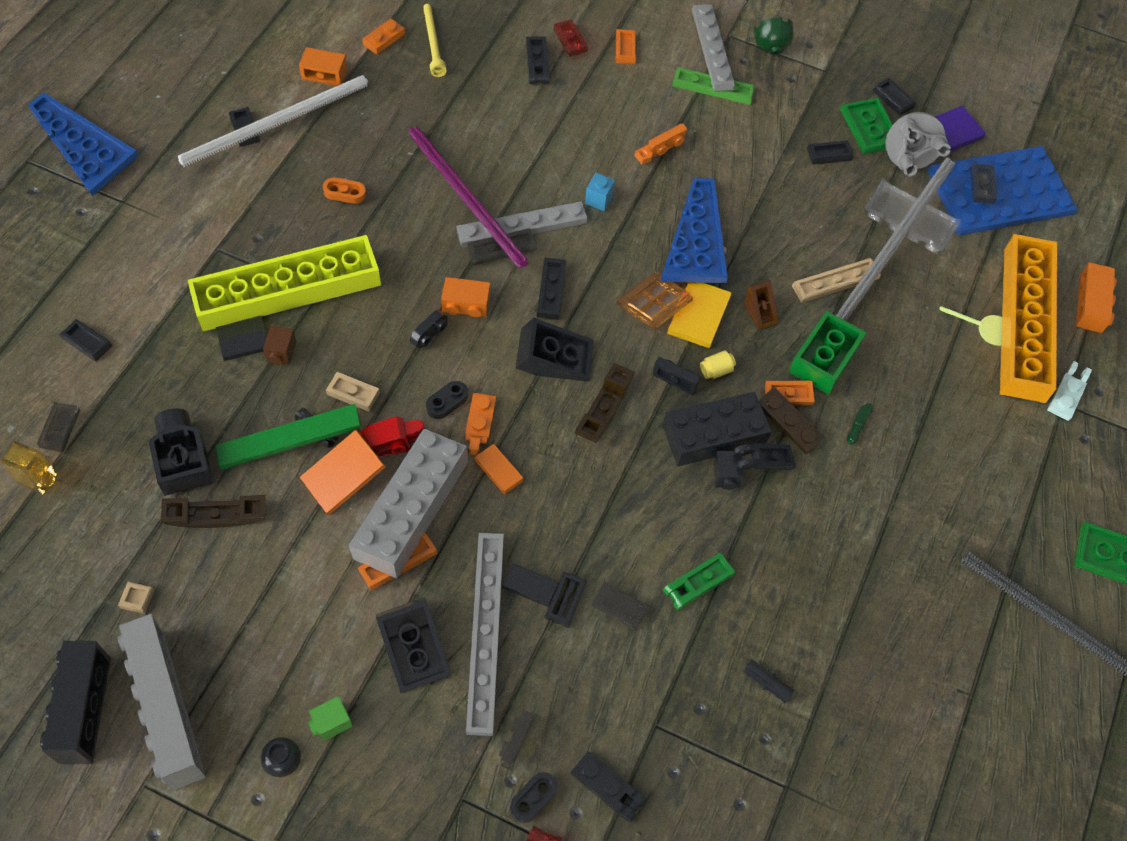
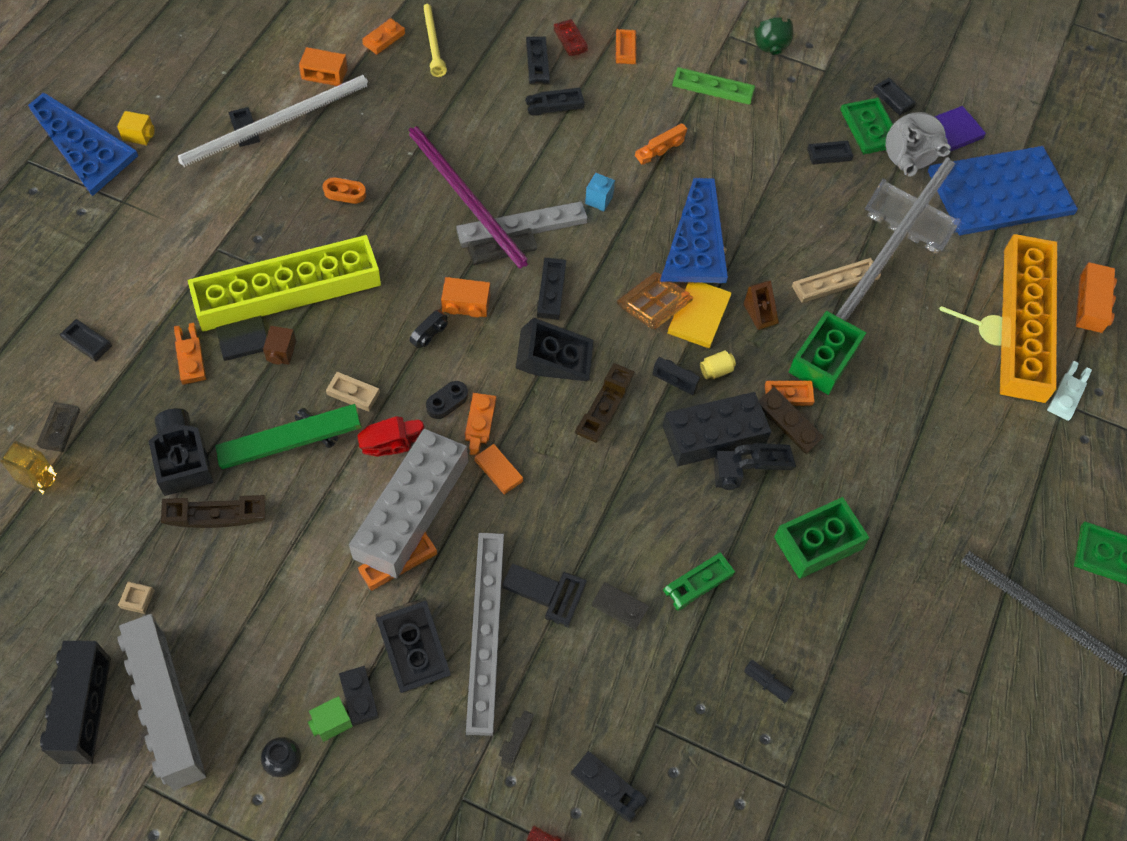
orange tile [300,430,386,515] -> none
black plate [510,772,557,823] -> none
light grey plate [692,4,735,91] -> none
dark green piece [847,403,873,445] -> none
clear smoke plate [970,164,997,204] -> none
none -> yellow brick [117,111,155,146]
none -> orange hinge [174,323,206,385]
none -> black plate [339,666,379,726]
none -> black hinge [525,88,585,116]
none -> green brick [774,497,869,579]

